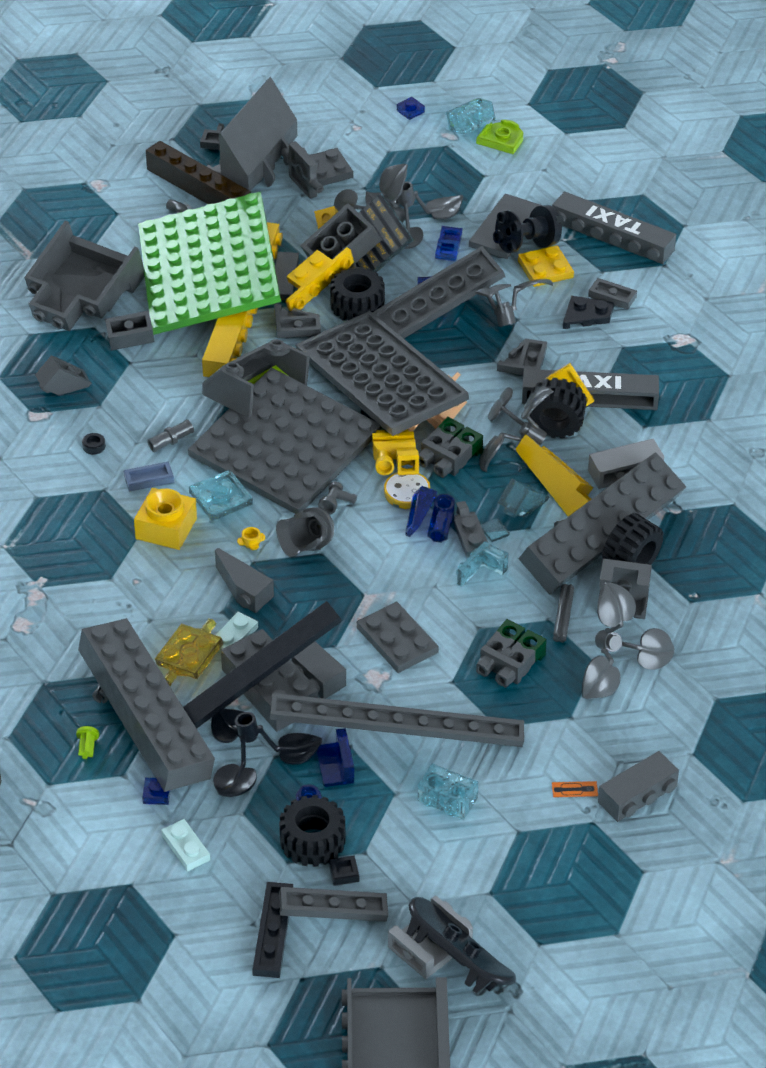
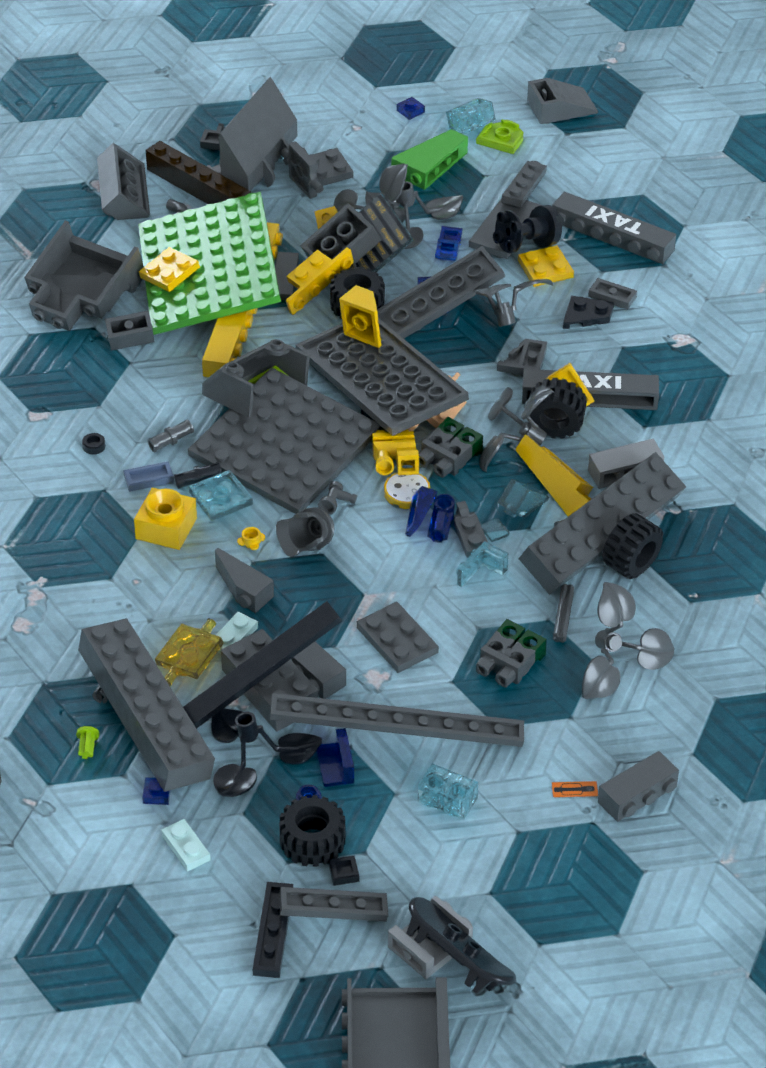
dark grey slope [35,355,92,396] -> none
dark grey wing [274,304,321,338] -> none
dark grey panel [597,559,652,619] -> none
none -> dark grey slope [97,142,150,220]
none -> yellow plate [138,247,200,292]
none -> black pin [174,462,223,489]
none -> yellow slope [339,285,381,348]
none -> bright green slope [391,129,468,190]
none -> dark grey plate [501,161,547,208]
none -> dark grey slope [527,78,598,124]

